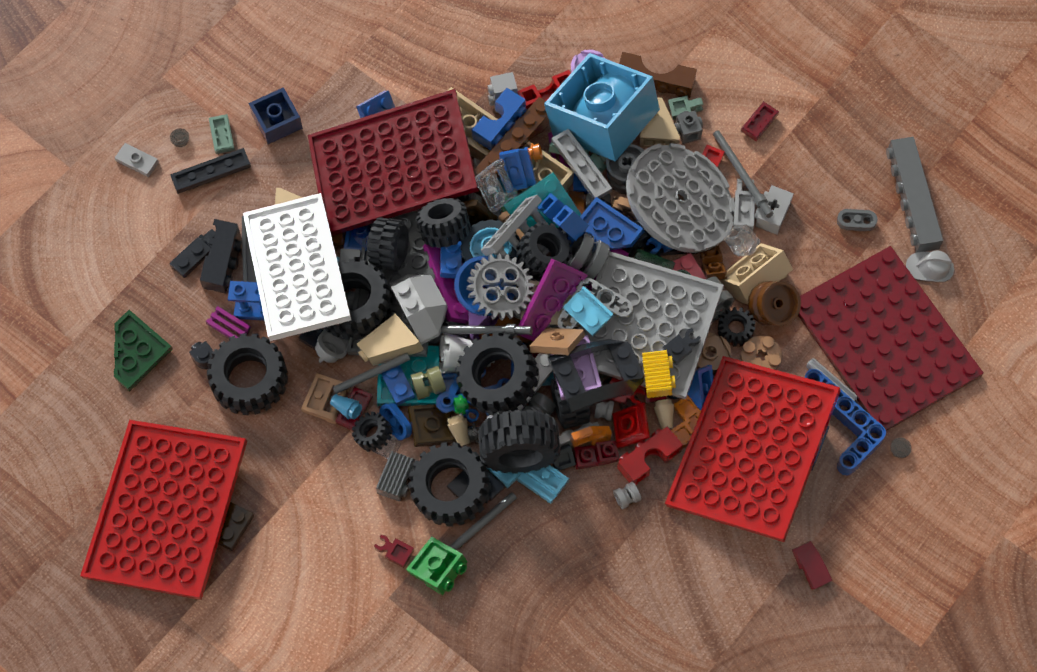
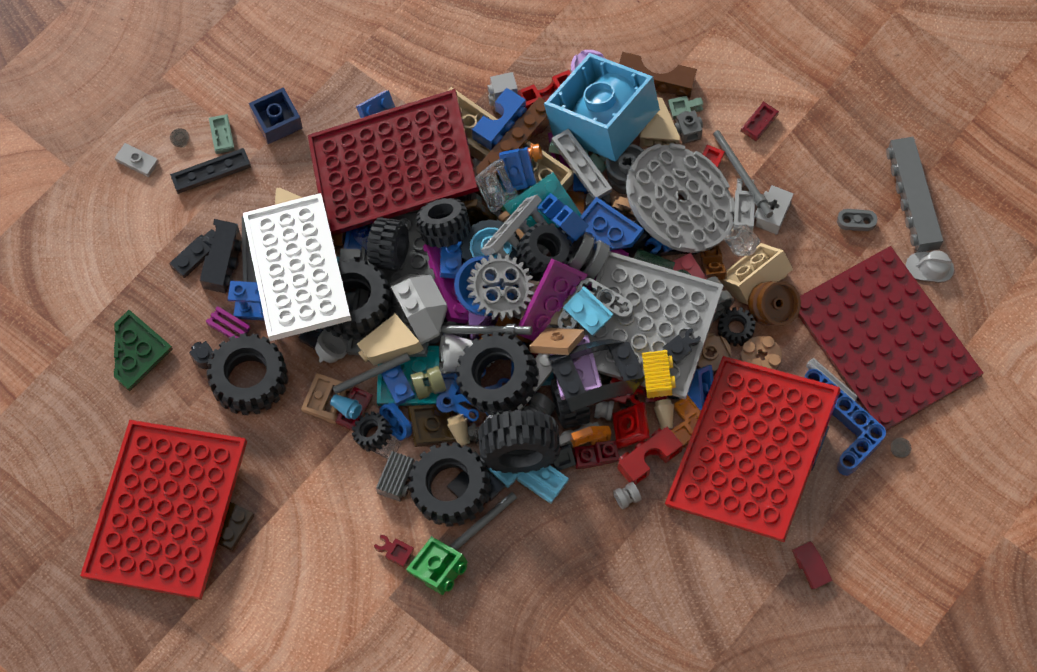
green plate [453,395,469,415] -> none

